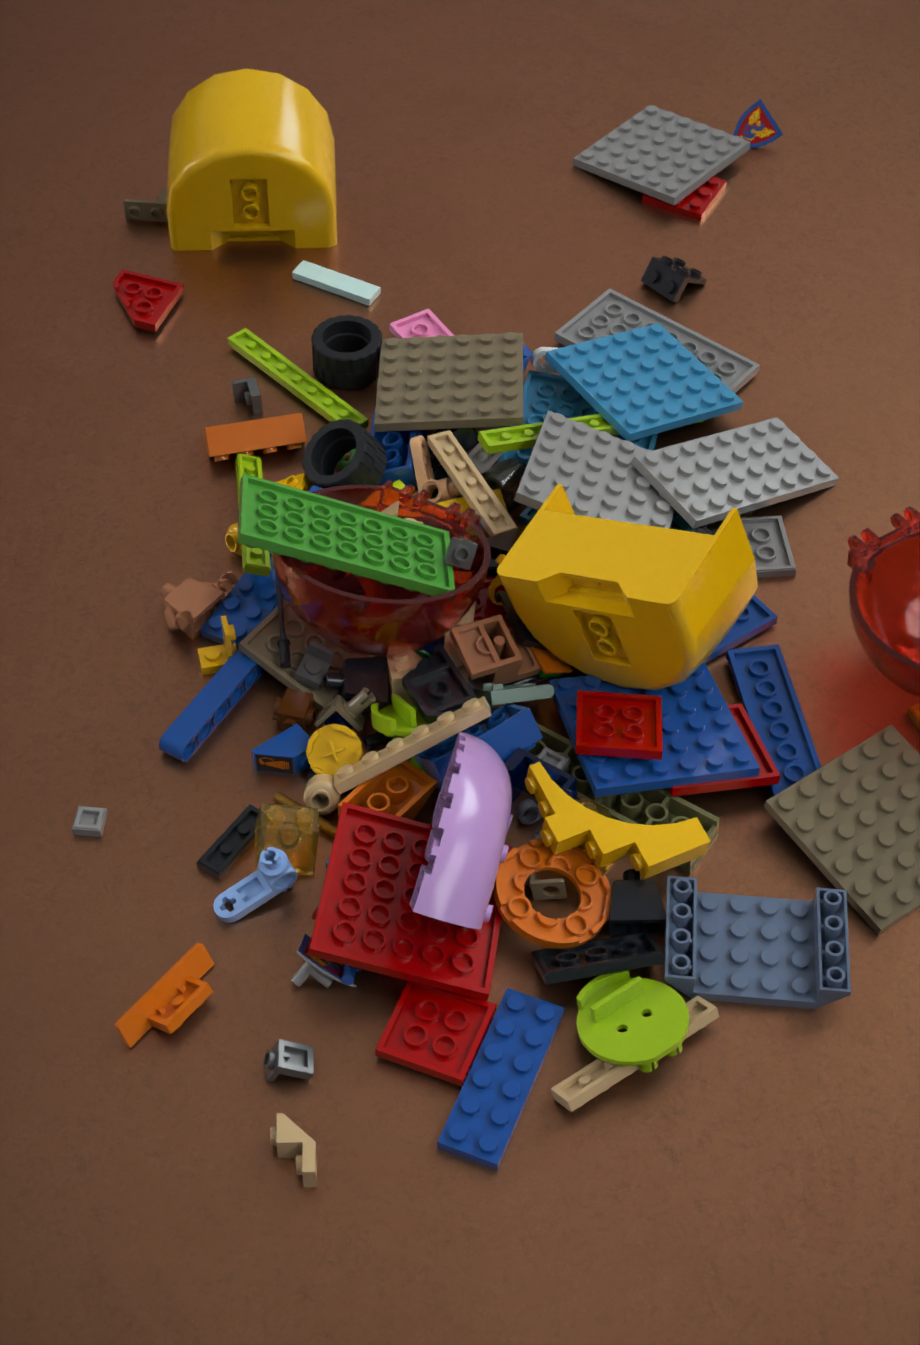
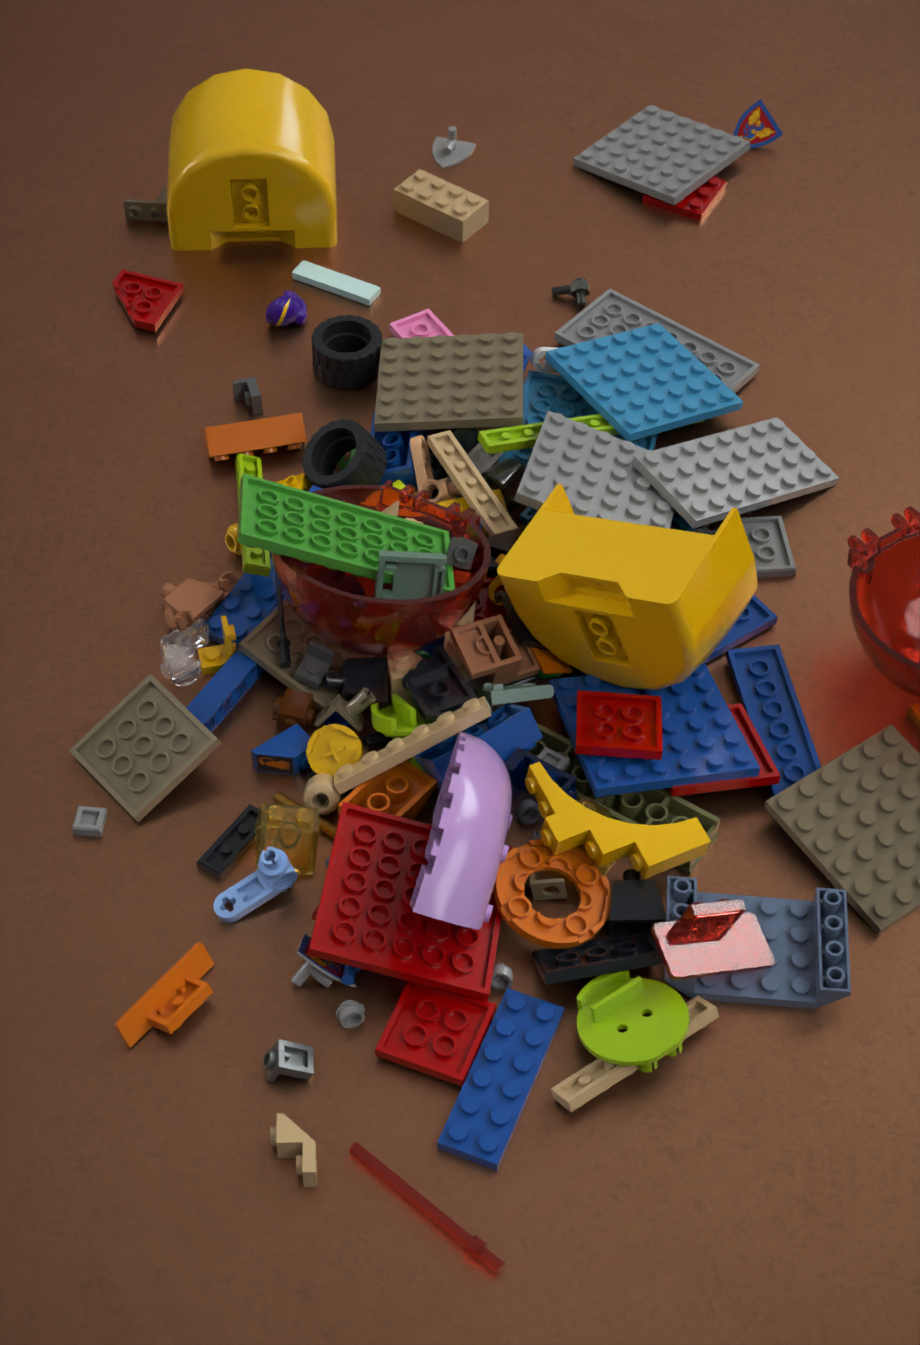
lime plate [228,328,369,429] -> none
black bracket [641,255,707,303] -> none
none -> dark tan plate [69,674,222,822]
none -> clear head [160,618,209,687]
none -> dark purple hair [265,290,307,327]
none -> light grey plate [335,1000,365,1028]
none -> clear red bar [349,1142,505,1274]
none -> sand green container [374,550,447,610]
none -> tan brick [393,169,489,243]
none -> light grey shield [432,126,476,169]
none -> light grey hinge [491,963,513,990]
none -> pearl dark grey piece [552,278,590,307]
none -> clear red bracket [651,898,775,980]

